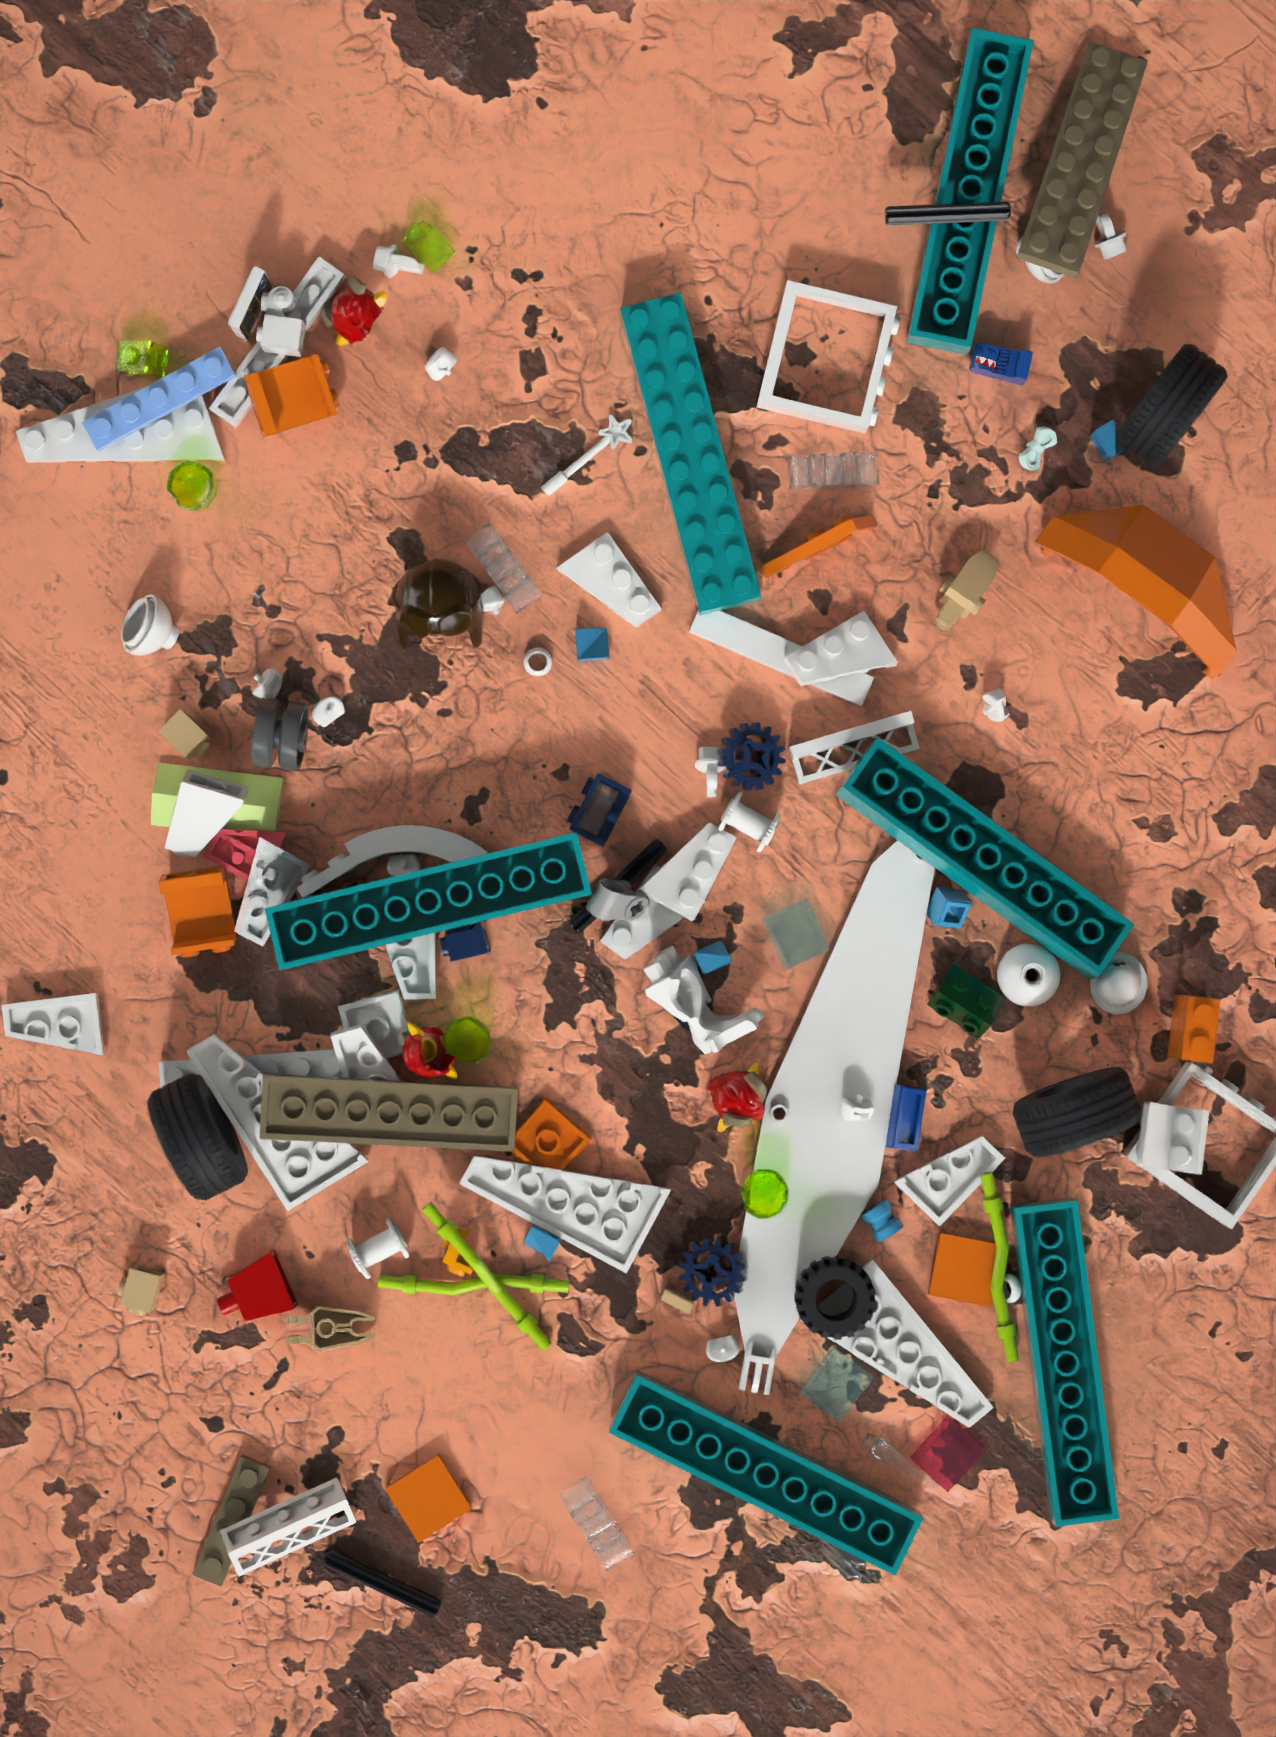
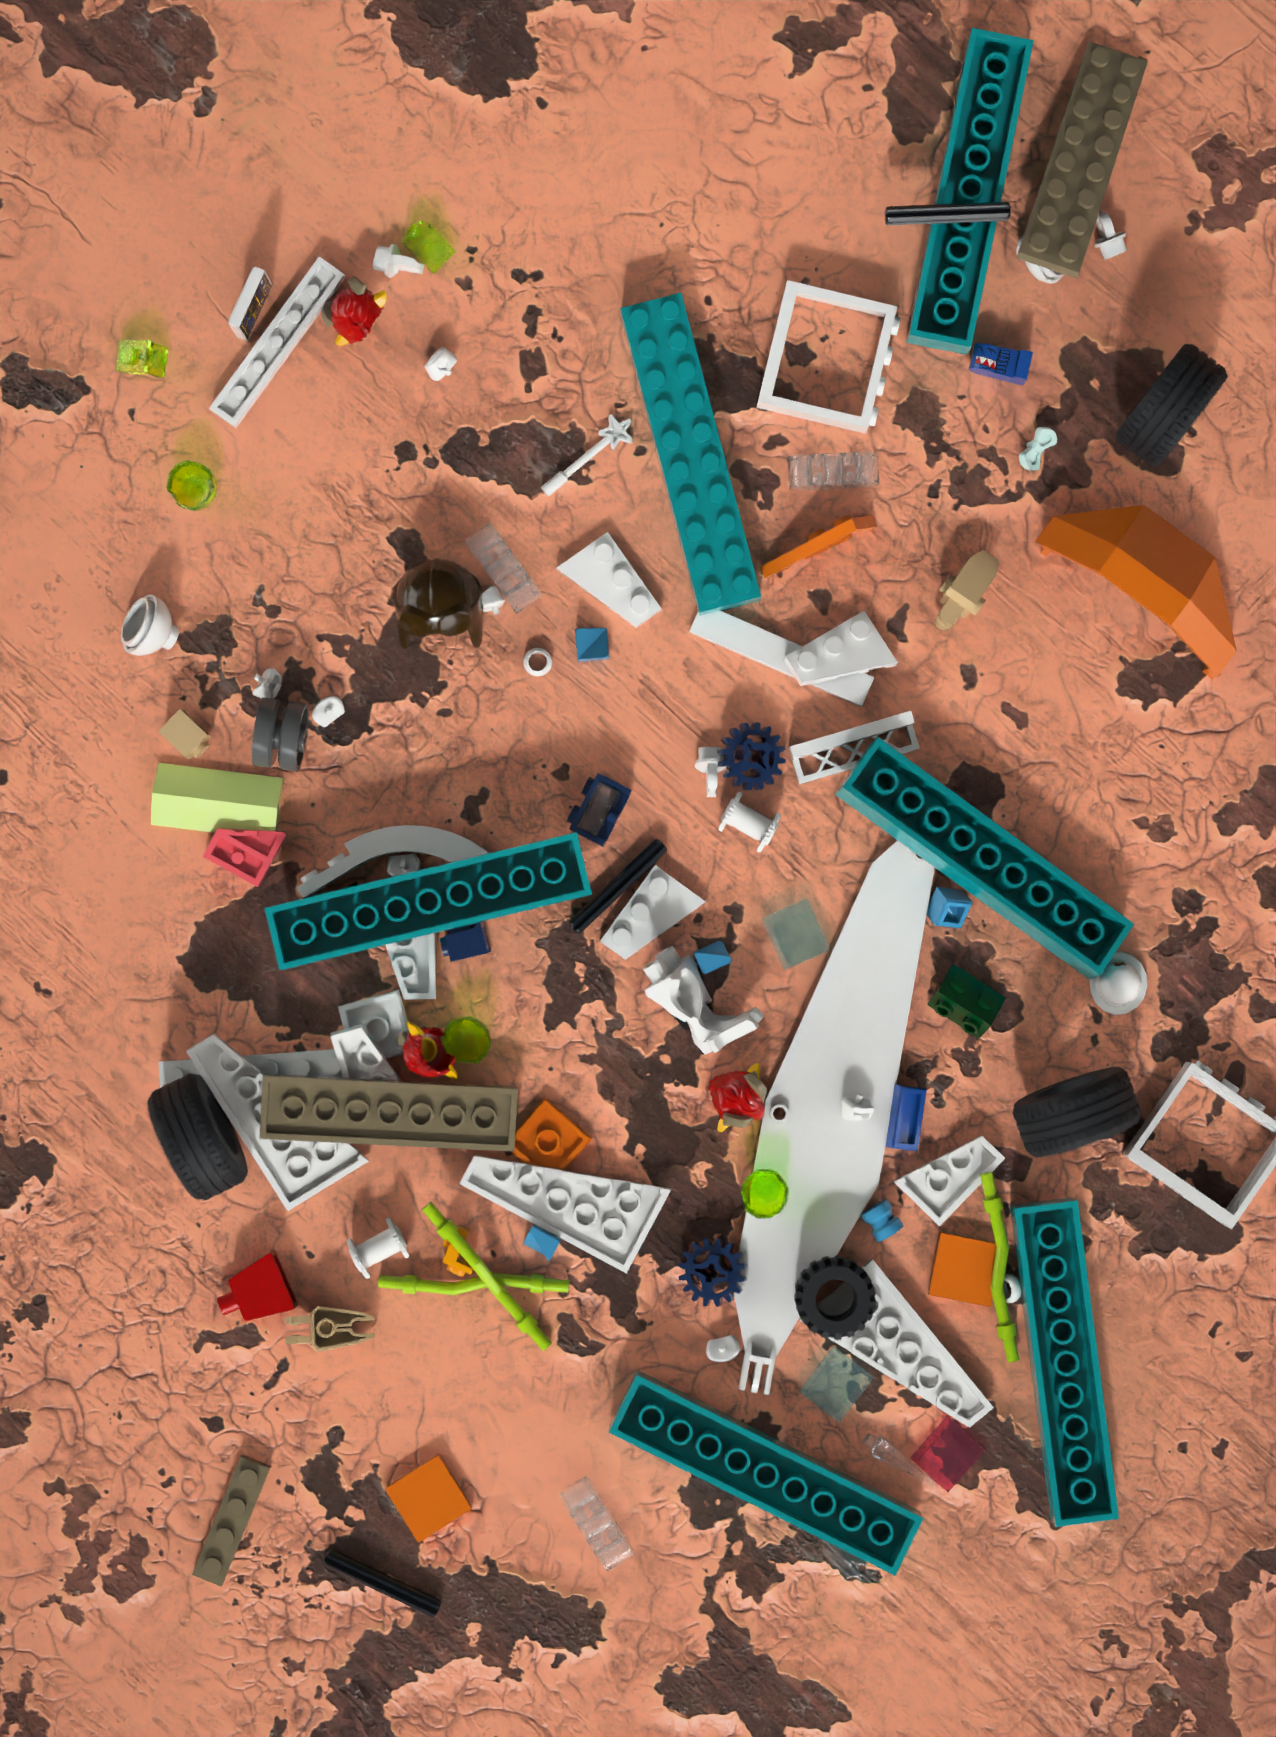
white wing [2,993,105,1056] -> none
white wing [16,386,225,463] -> none
light blue plate [82,347,236,452] -> none
tan brick [117,1265,165,1316] -> none
orange panel [158,865,238,957] -> none
white slope [165,770,249,857] -> none
white fence [220,1477,356,1576] -> none
white wing [234,837,310,946] -> none
orange panel [243,353,340,437] -> none
white brick [256,286,306,357] -> none
light grey piece [586,878,648,921] -> none
white wing [637,822,737,921] -> none
tan tile [660,1286,694,1314] -> none
white piece [982,688,1009,722] -> none
white piece [997,944,1061,1006] -> none
dark azure slope [1090,419,1125,462] -> none
white bracket [1136,1101,1209,1175] -> none
orange panel [1167,995,1221,1063] -> none

